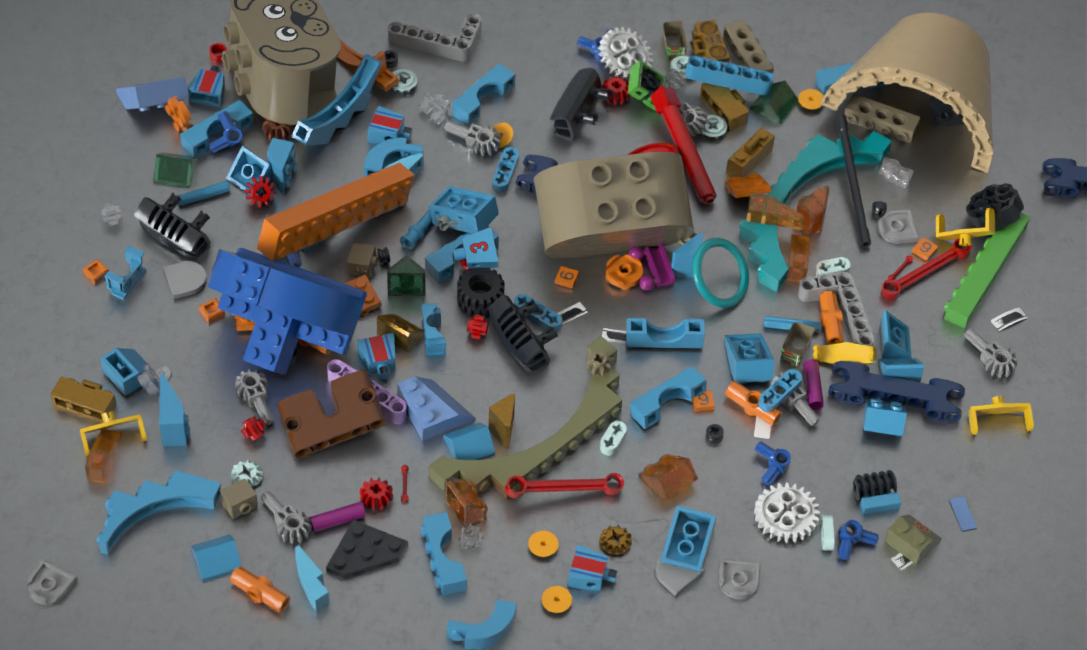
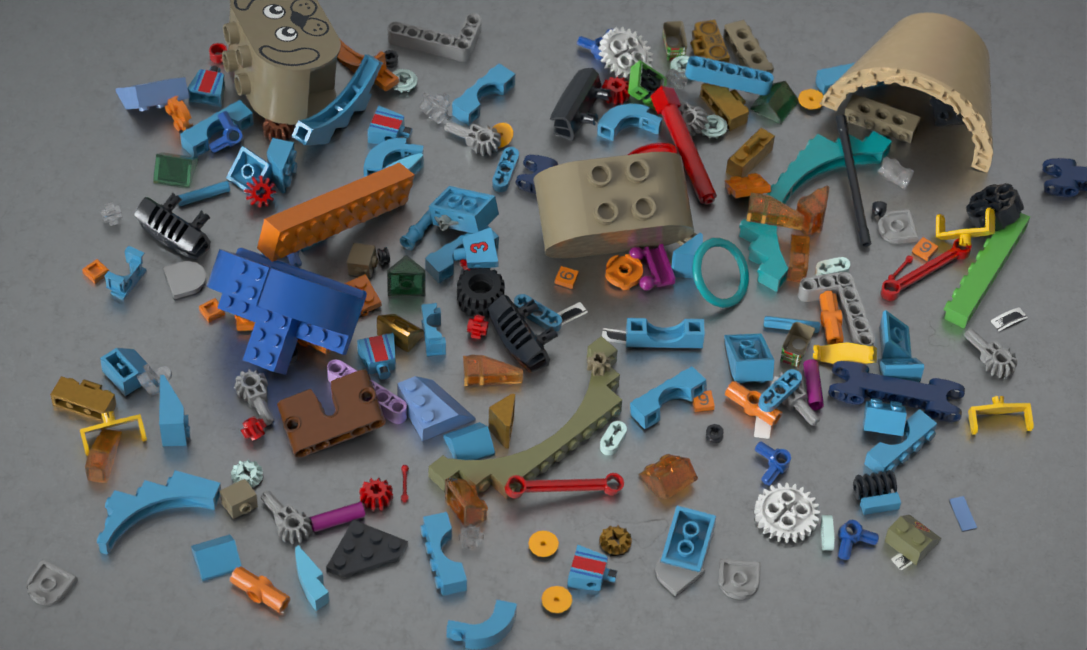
none -> clear orange slope [463,354,523,386]
none -> dark azure arch [597,104,663,141]
none -> dark azure arch [864,409,937,474]

